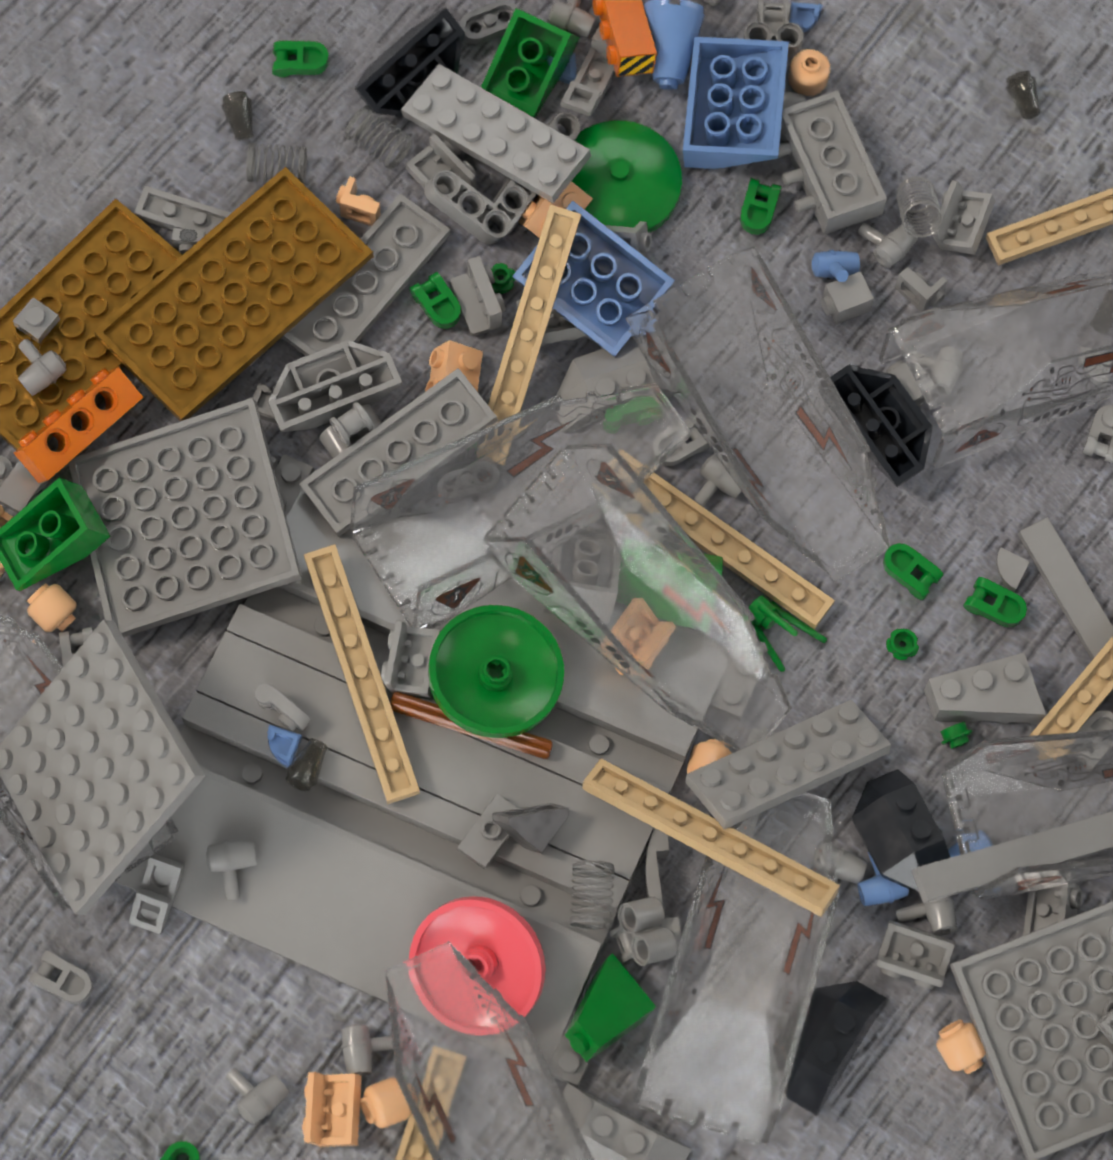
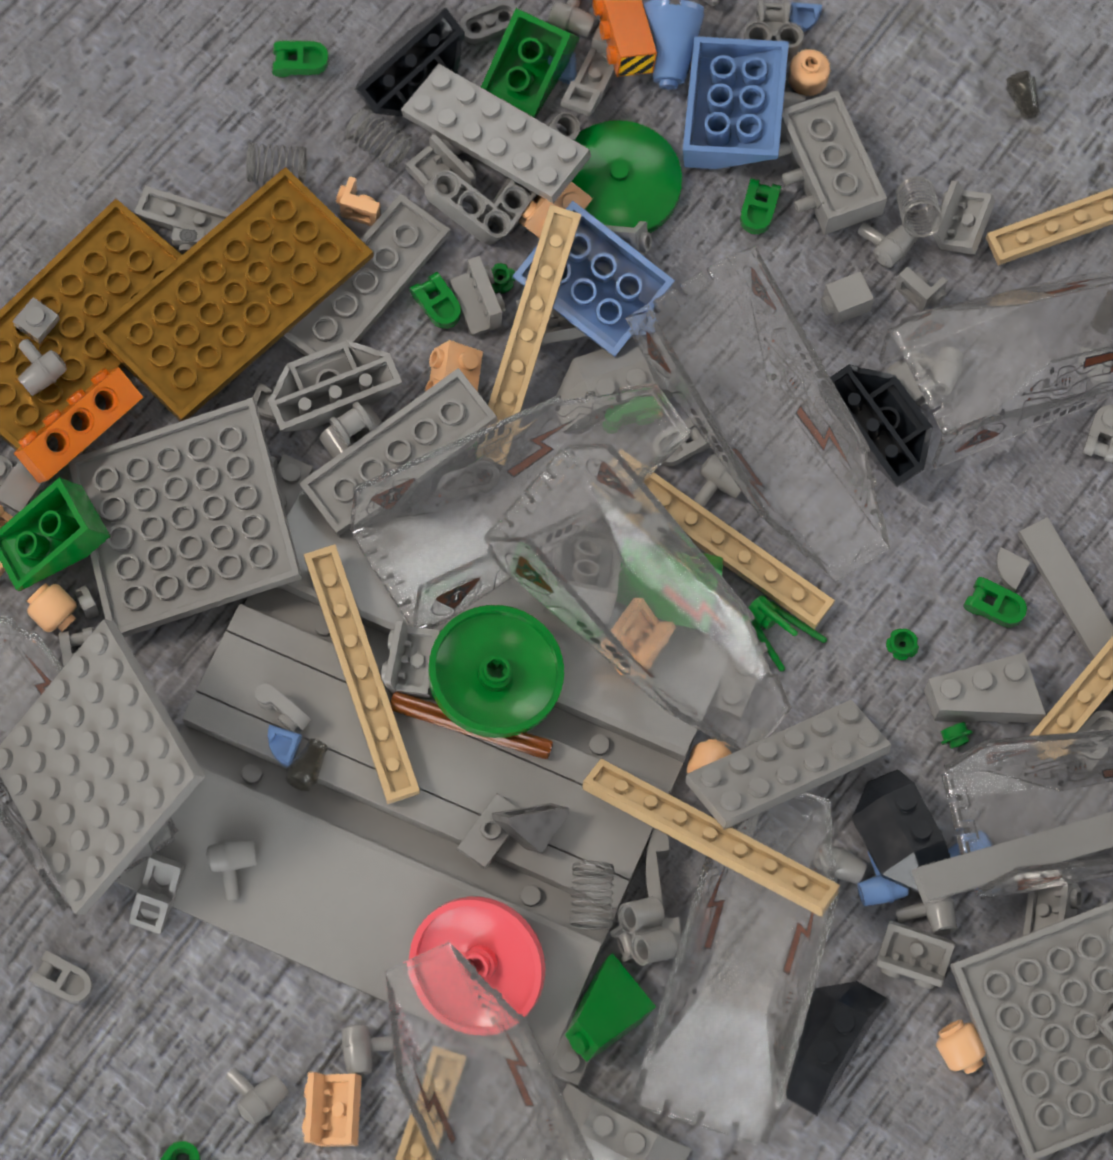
clear smoke cone [221,91,254,141] -> none
light nougat head [360,1077,415,1129] -> none
medium blue piece [812,250,860,282] -> none
green plate [883,543,944,601] -> none
none -> light grey tile [74,585,100,620]

